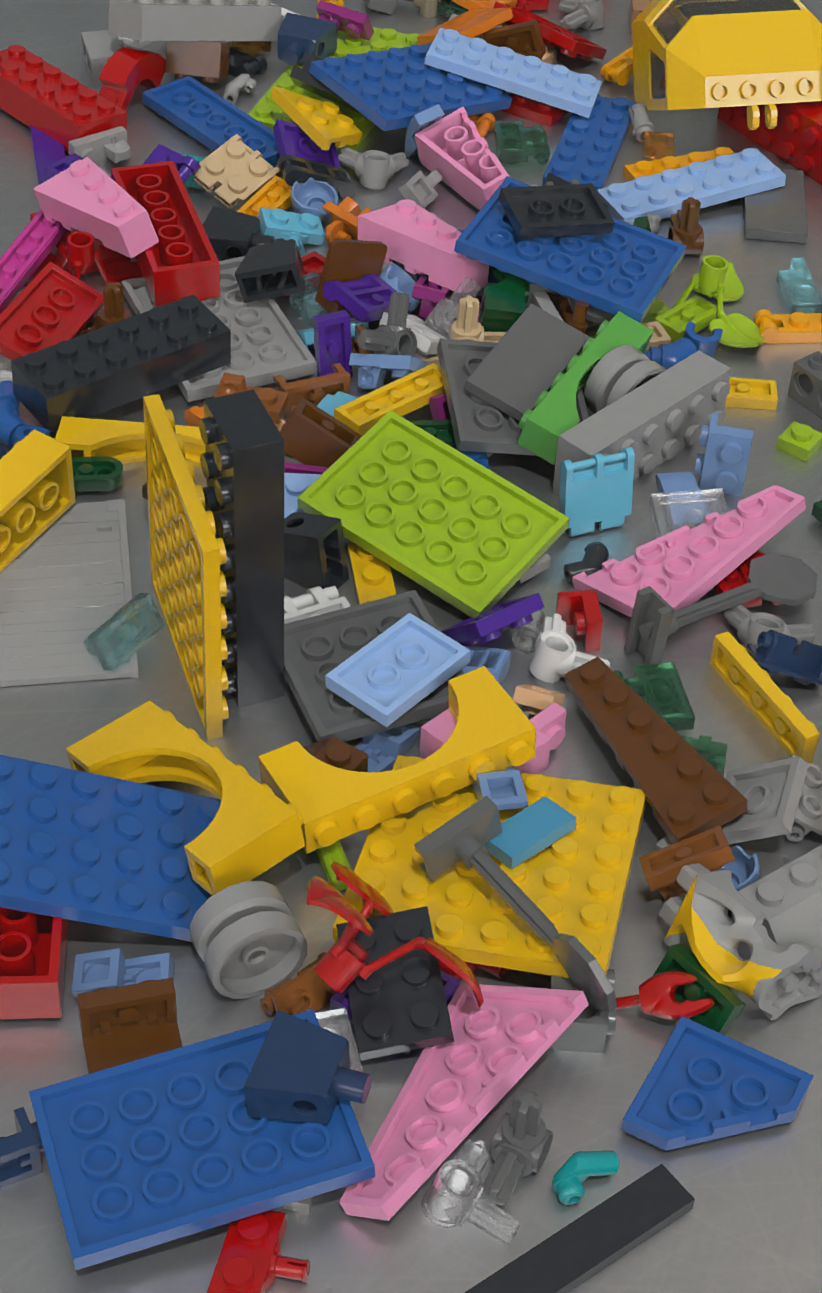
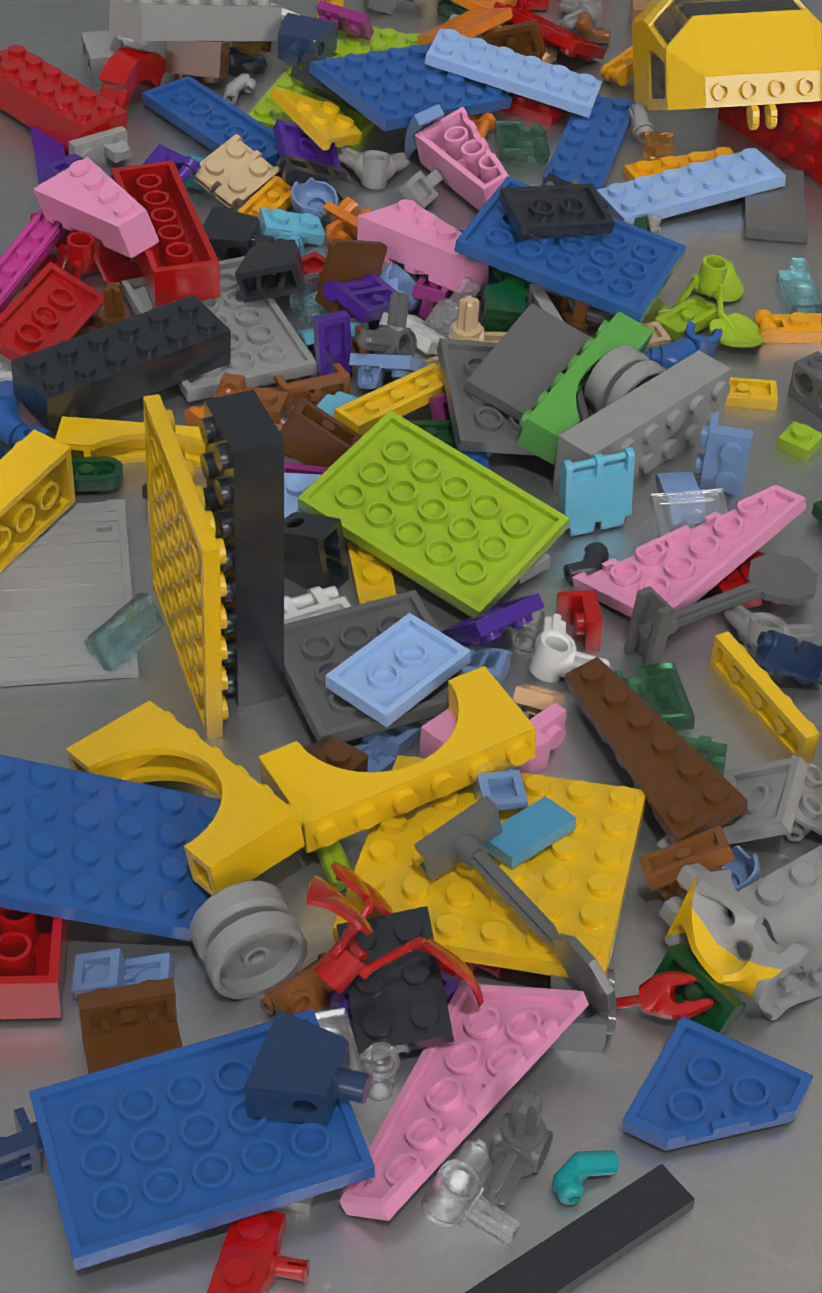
reddish brown axle [668,197,704,255] -> none
none -> clear pin [361,1042,400,1102]
none -> dark orange arm [575,12,611,44]

